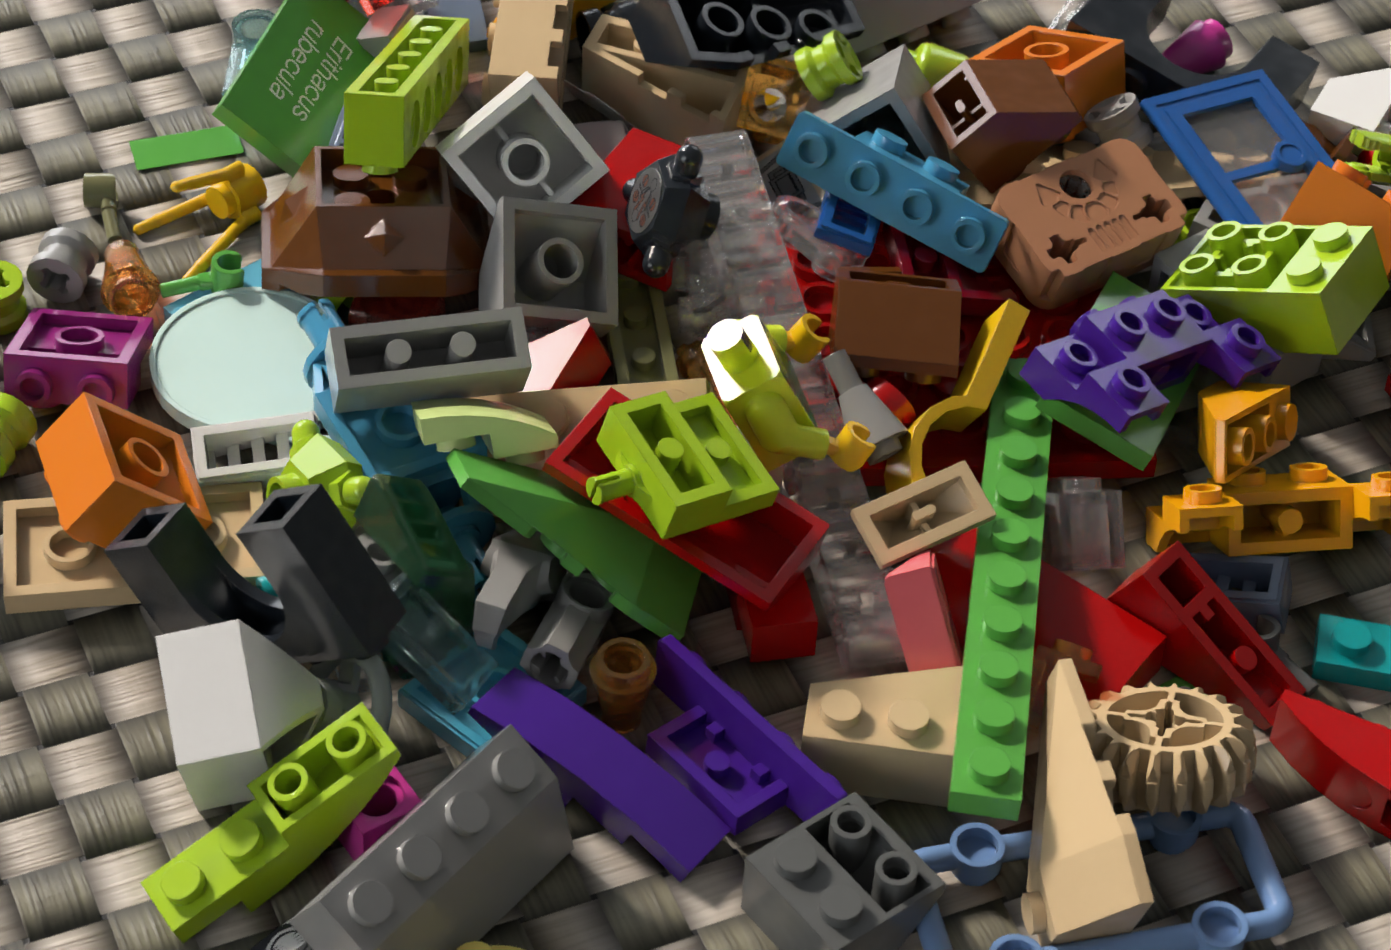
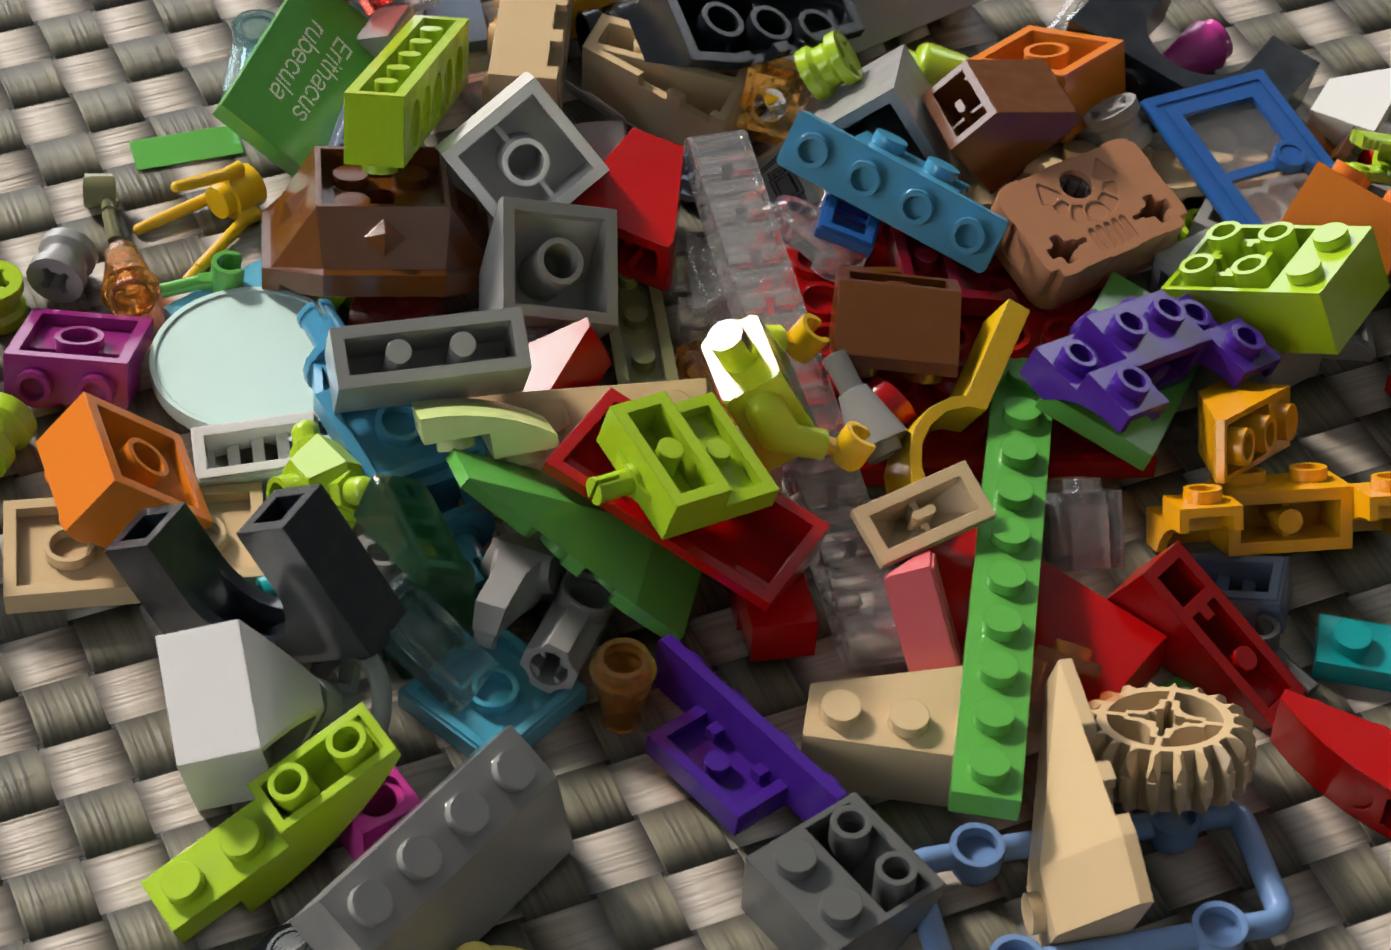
dark purple slope [467,667,732,883] -> none
black rock [622,144,720,278] -> none

